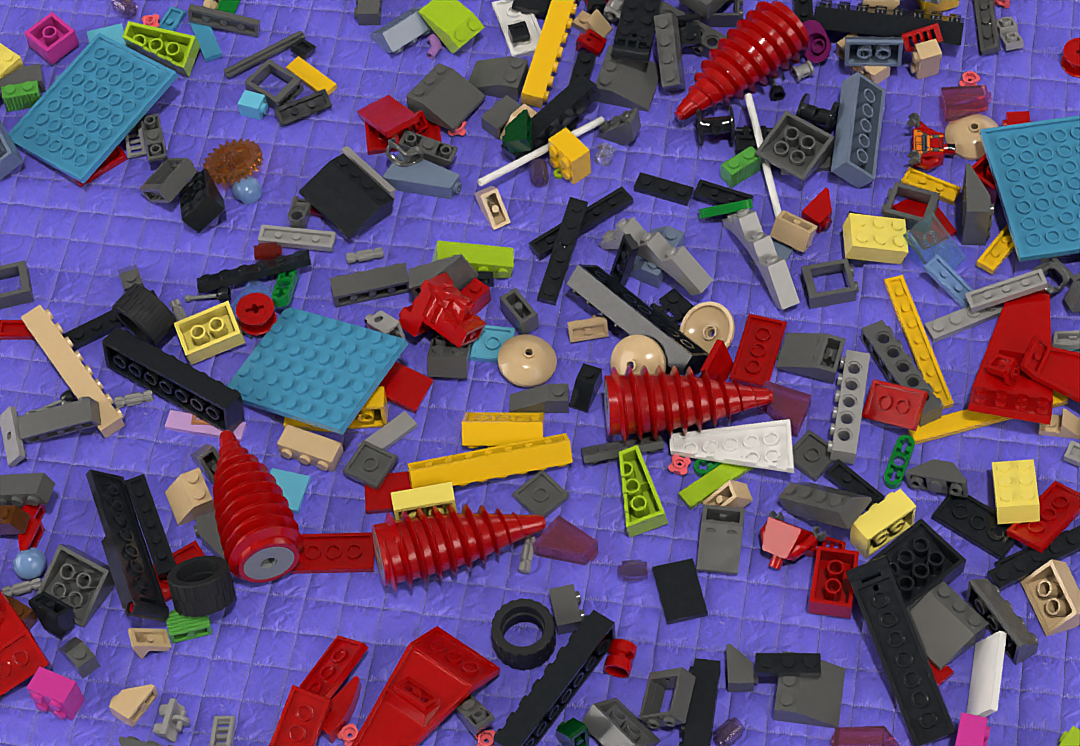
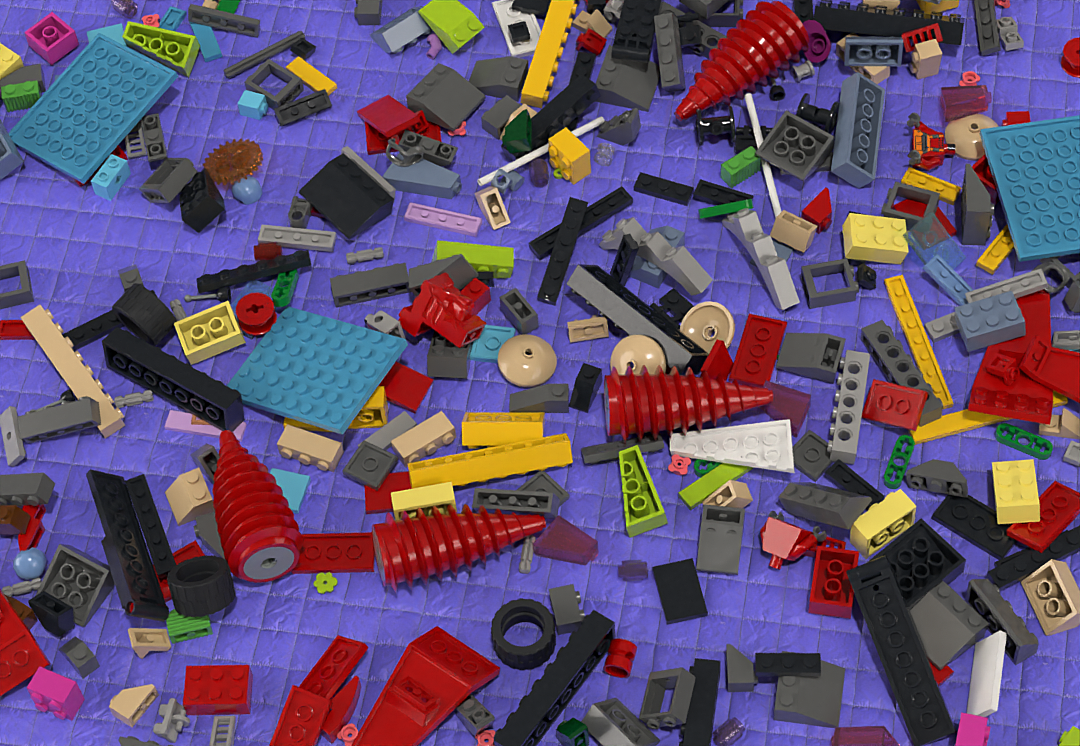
none -> medium azure brick [91,154,131,201]
none -> red brick [183,665,253,715]
none -> lime plant [313,572,338,594]
none -> tan brick [391,411,456,468]
none -> lavender tile [404,202,482,237]
none -> dark grey brick [472,488,560,519]
none -> sand blue leg [491,169,525,195]
none -> black plate [857,263,877,290]
none -> sand blue brick [954,291,1026,352]
none -> green beam [995,423,1053,460]

